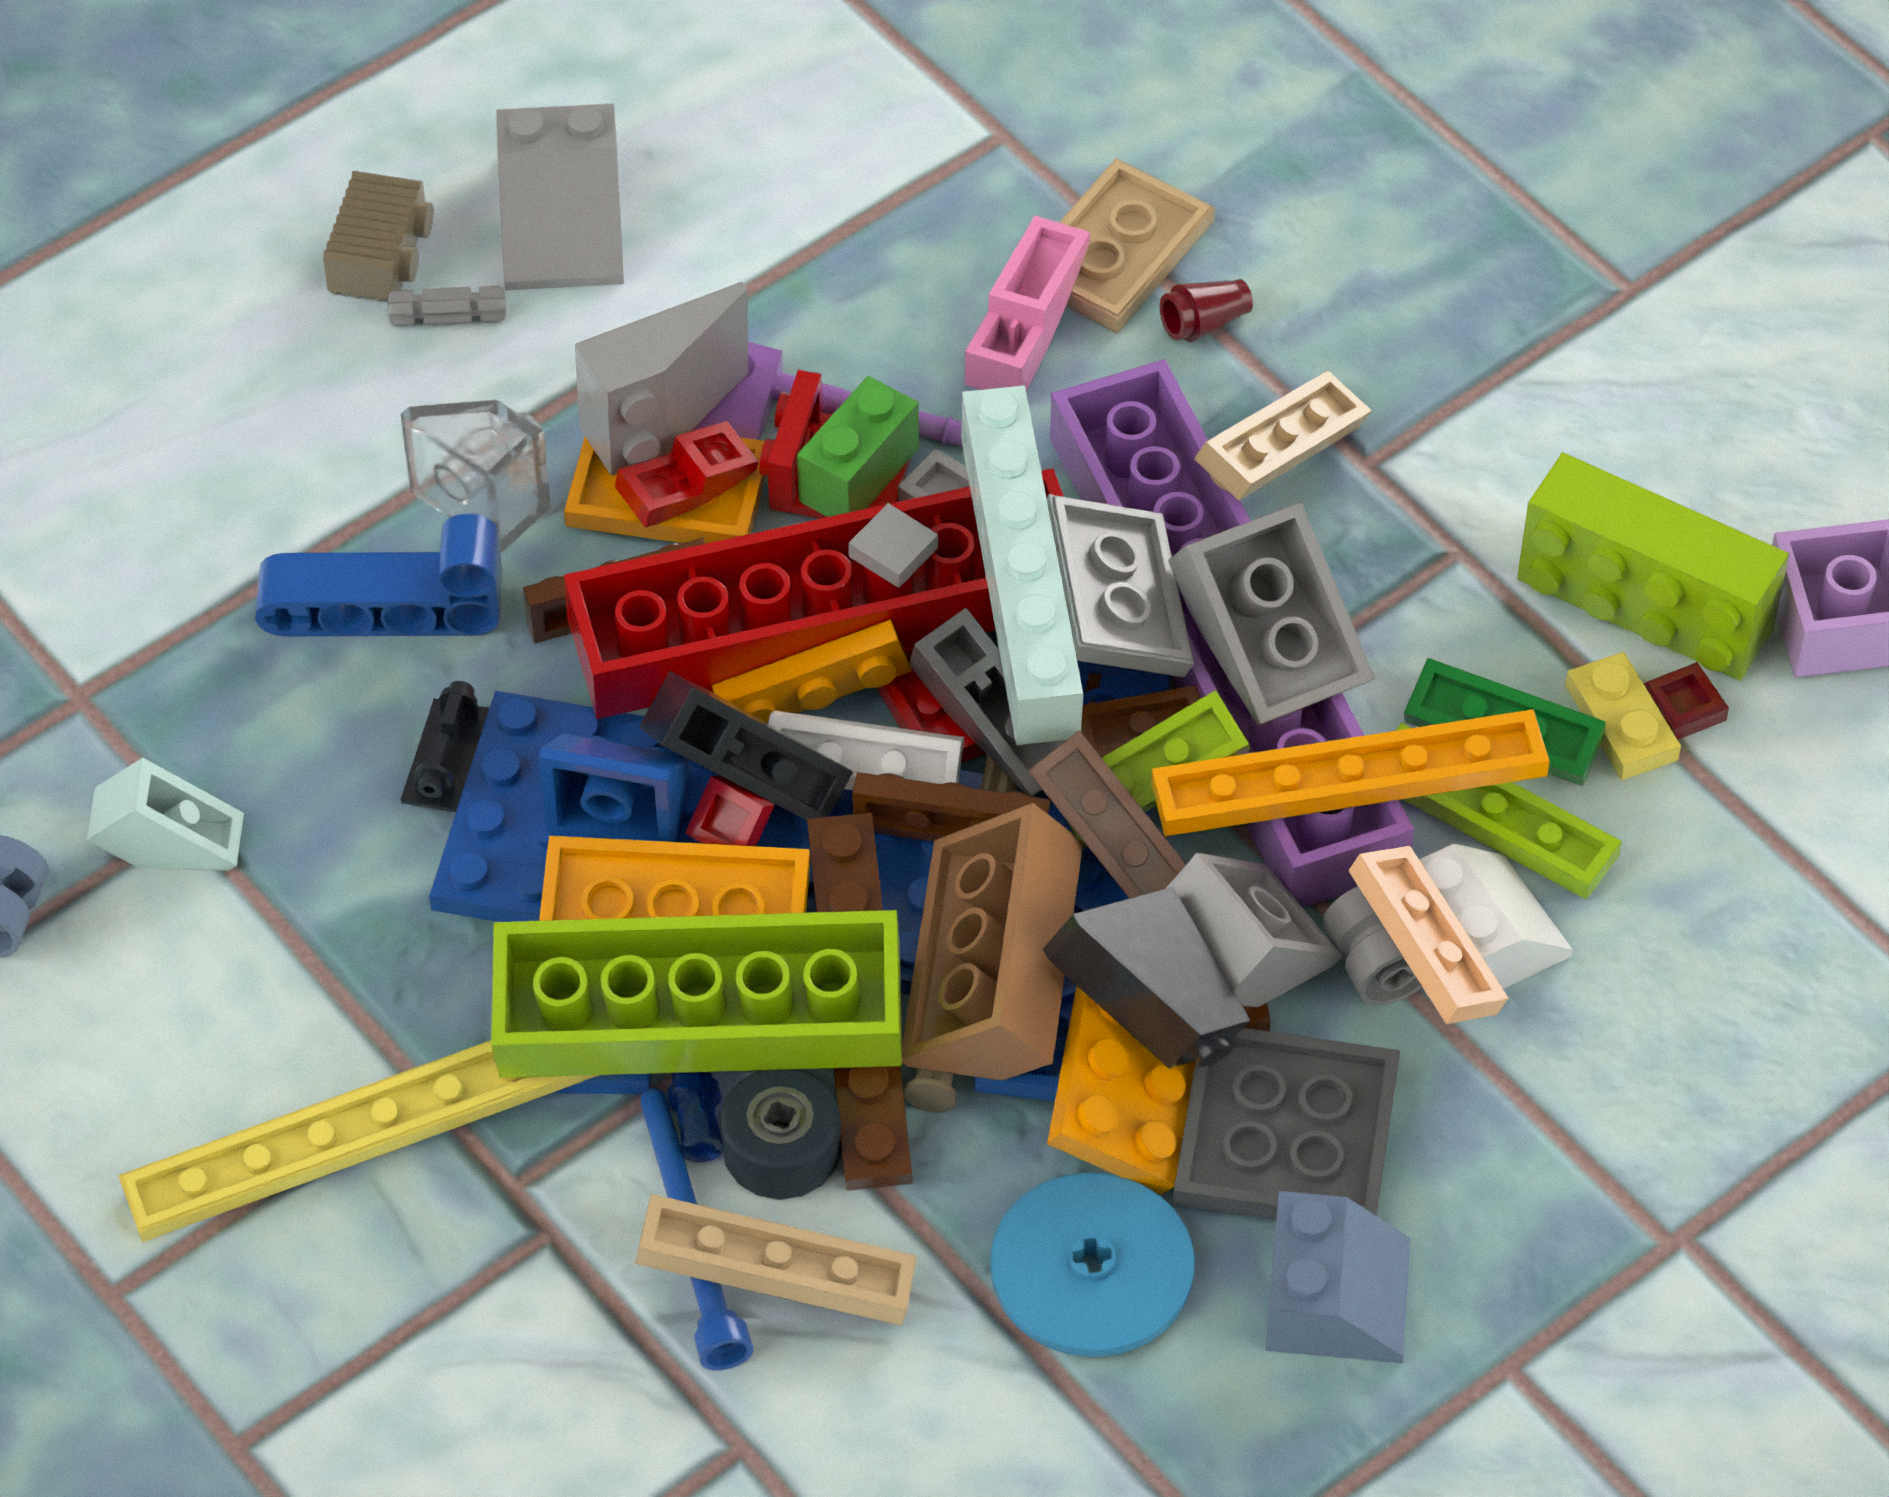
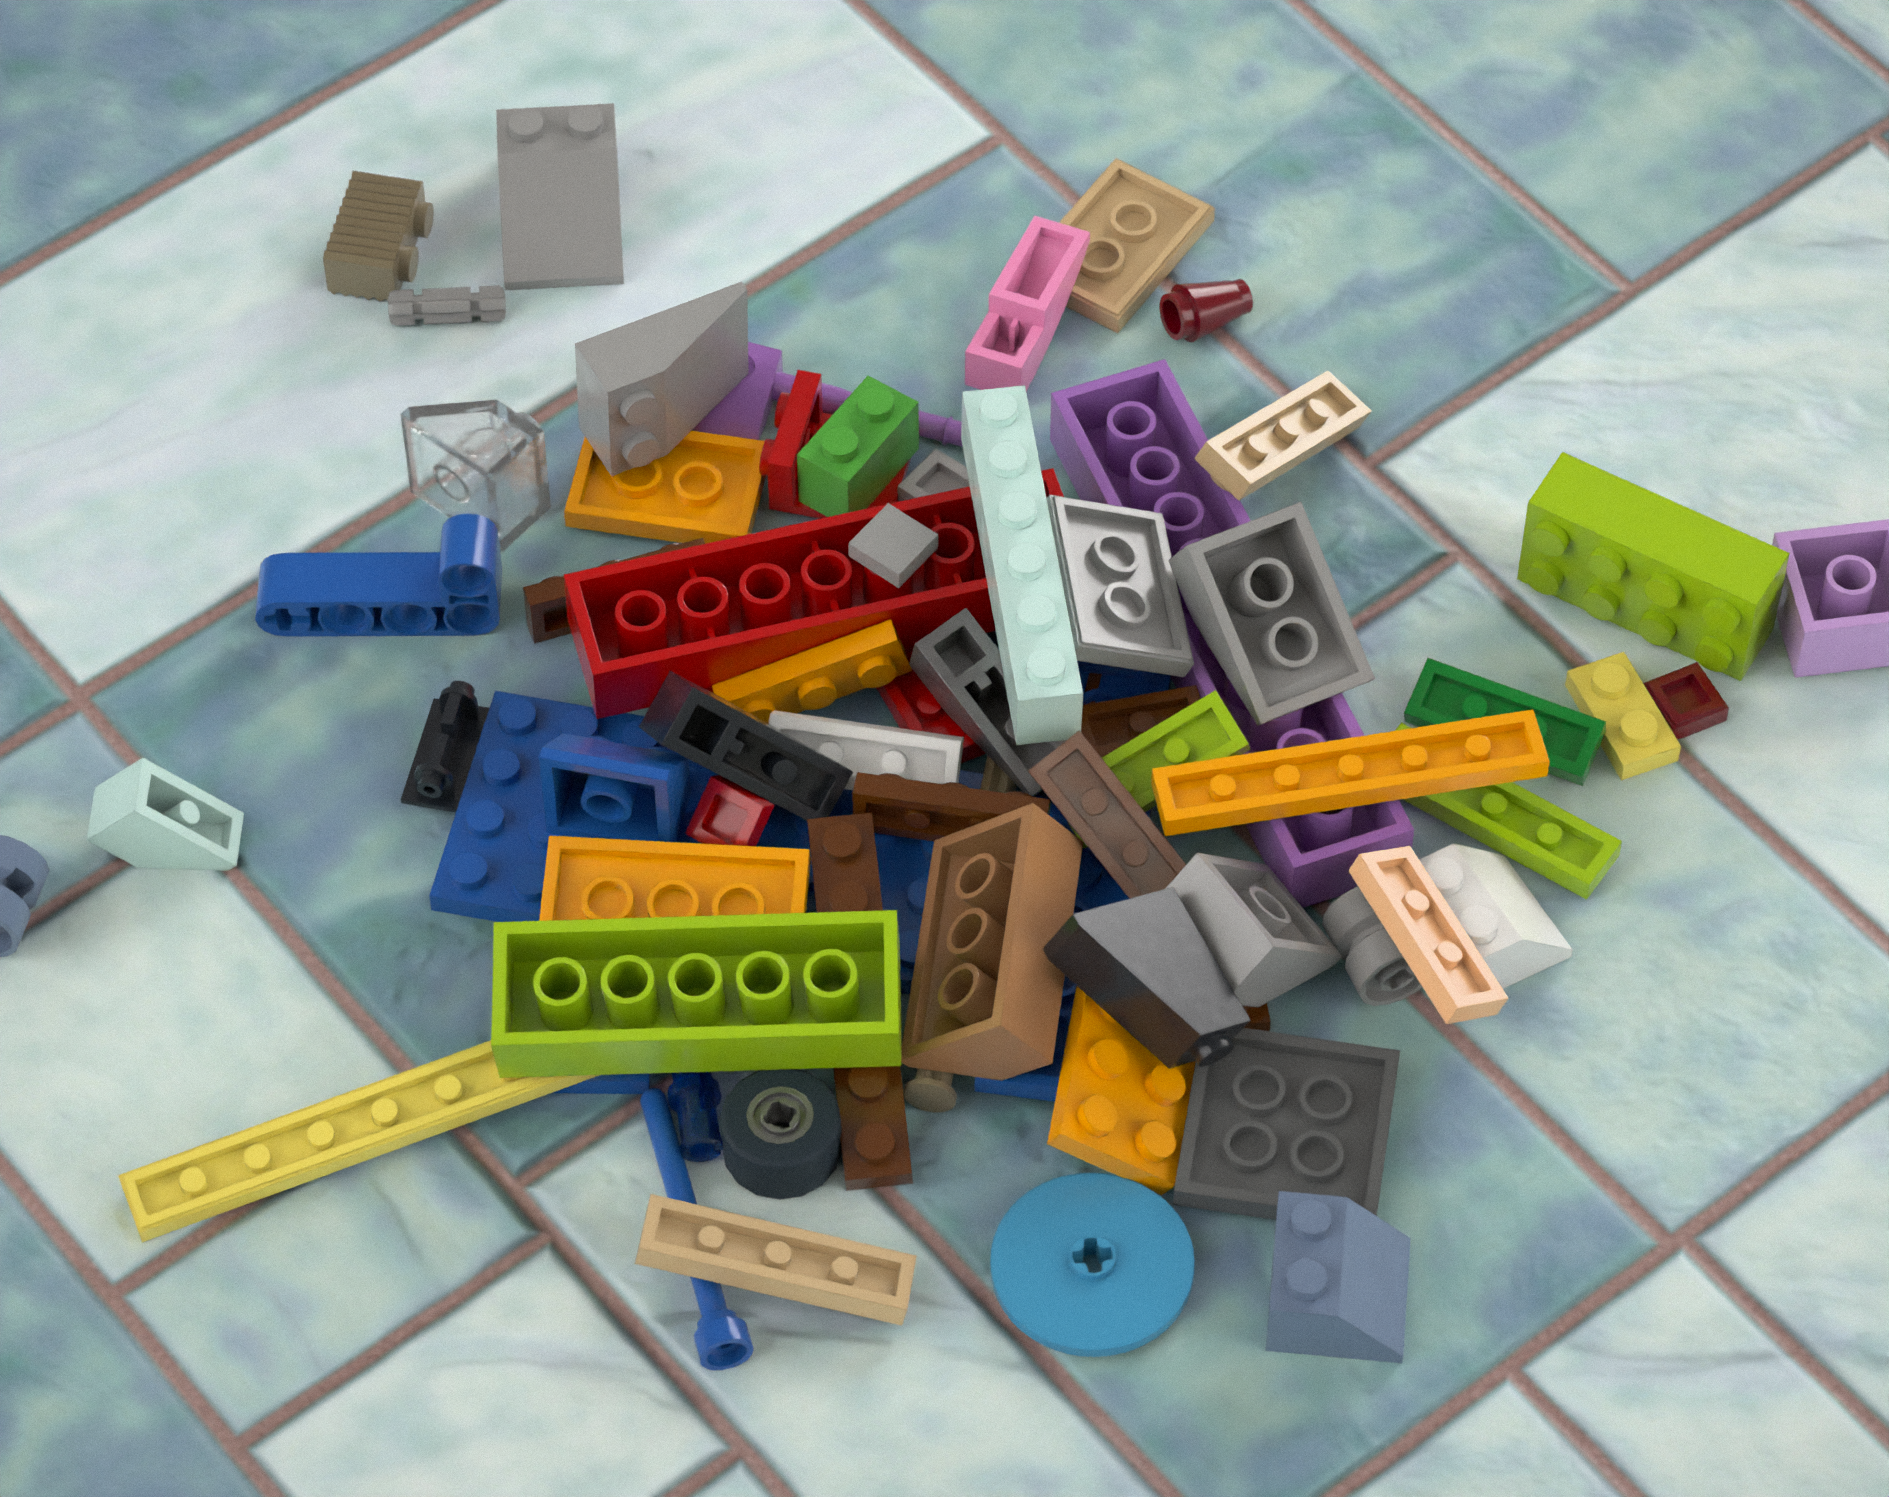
red slope [614,421,759,528] -> none

